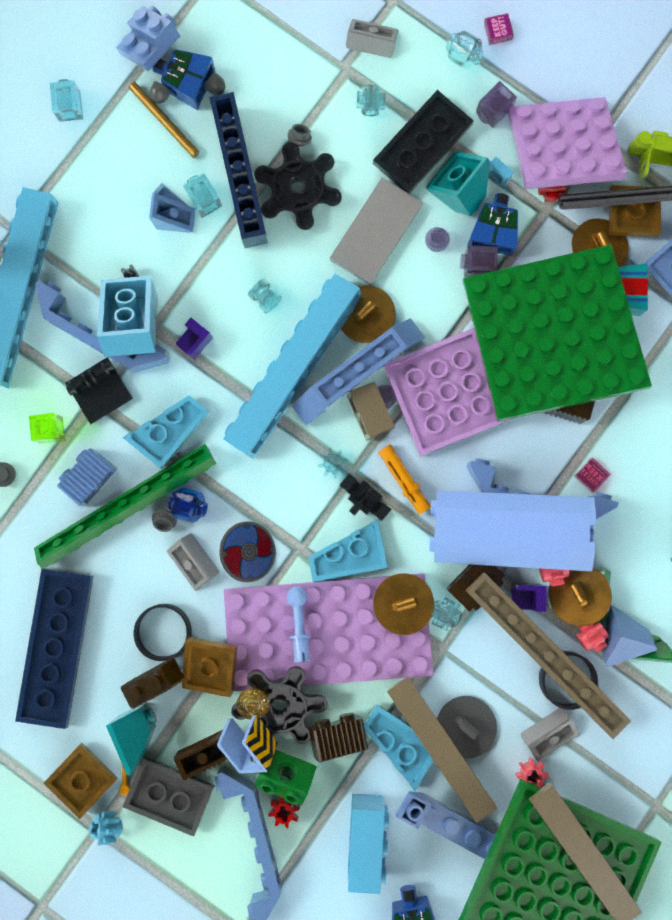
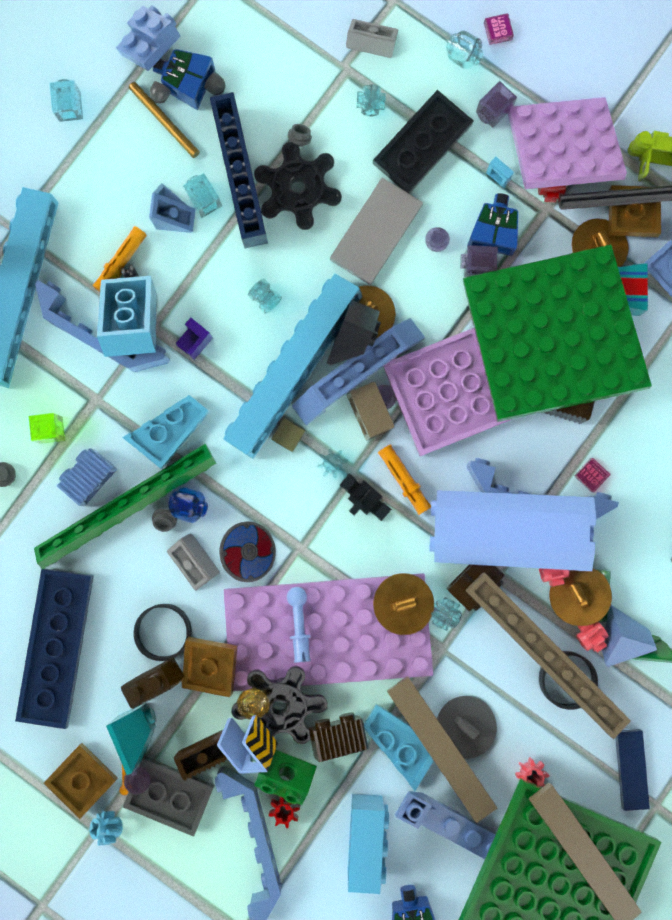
black hinge [65,357,133,425] -> none
medium azure wing [308,519,388,582] -> none
teal slope [426,151,490,216] -> none
dark purple panel [511,584,547,612] -> none
light grey slope [521,708,580,761] -> none
none -> light orange pin [92,226,147,292]
none -> clear purple plate [124,767,151,794]
none -> olive tile [271,418,305,453]
none -> black slope [326,300,381,365]
none -> dark blue tile [615,729,650,811]

